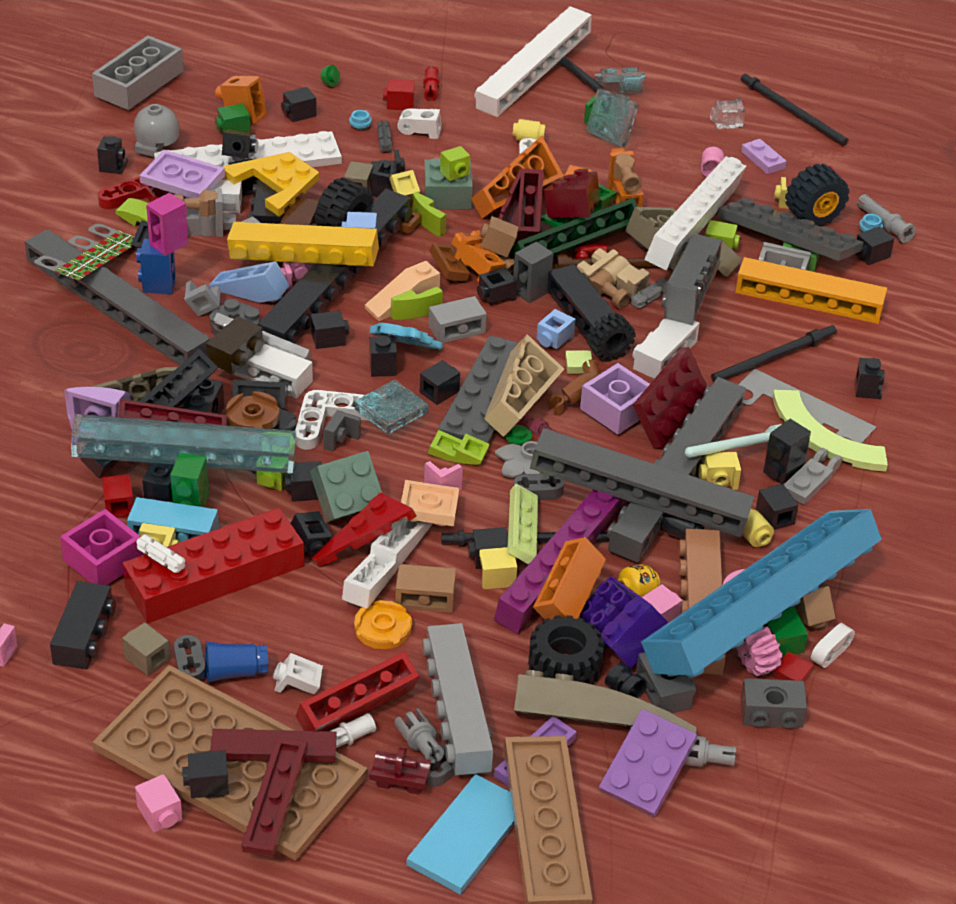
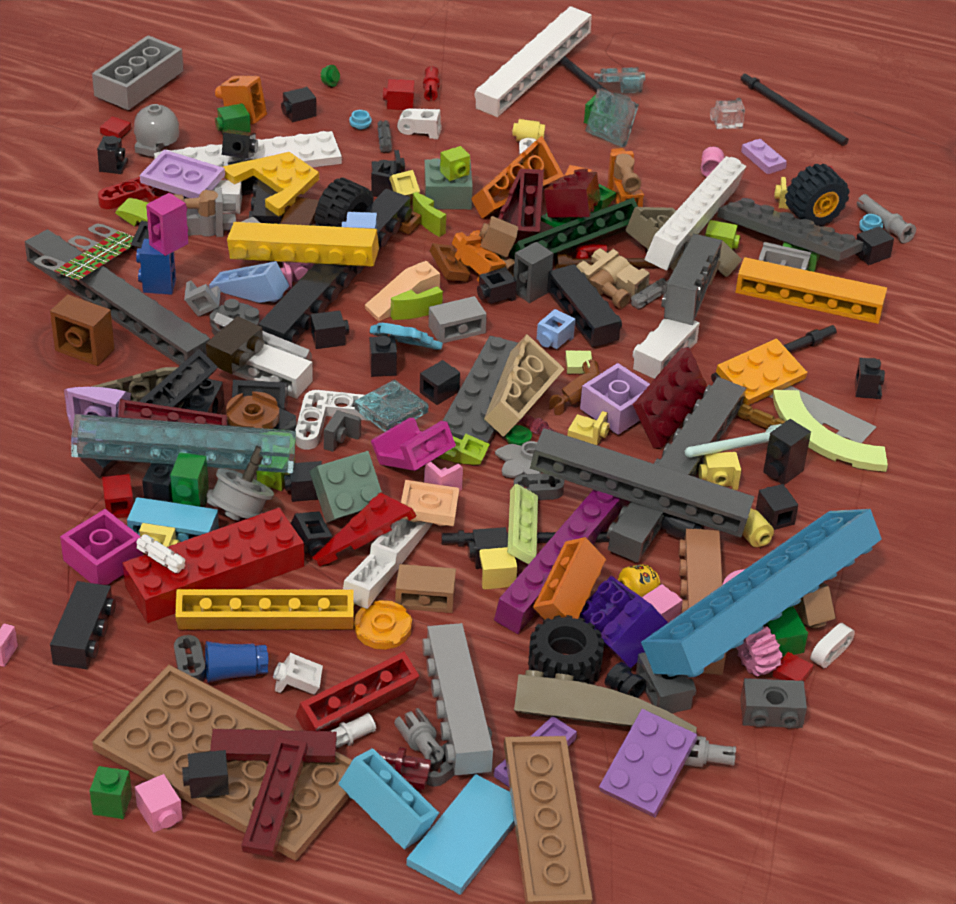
dark tan brick [122,622,170,676] -> none
dark tan brick [344,161,373,190] -> none
black tyre [587,313,636,361] -> none
light grey hinge [784,448,843,505] -> none
none -> dark orange brick [50,294,115,366]
none -> green brick [89,766,132,819]
none -> red tile [100,116,132,138]
none -> yellow brick [176,590,354,629]
none -> light grey wheel [207,446,274,521]
none -> medium azure brick [338,748,439,849]
none -> dark pink panel [371,417,456,471]
none -> light yellow bracket [567,411,610,445]
none -> light orange plate [716,338,808,405]
none -> pearl gold axle [737,404,786,429]

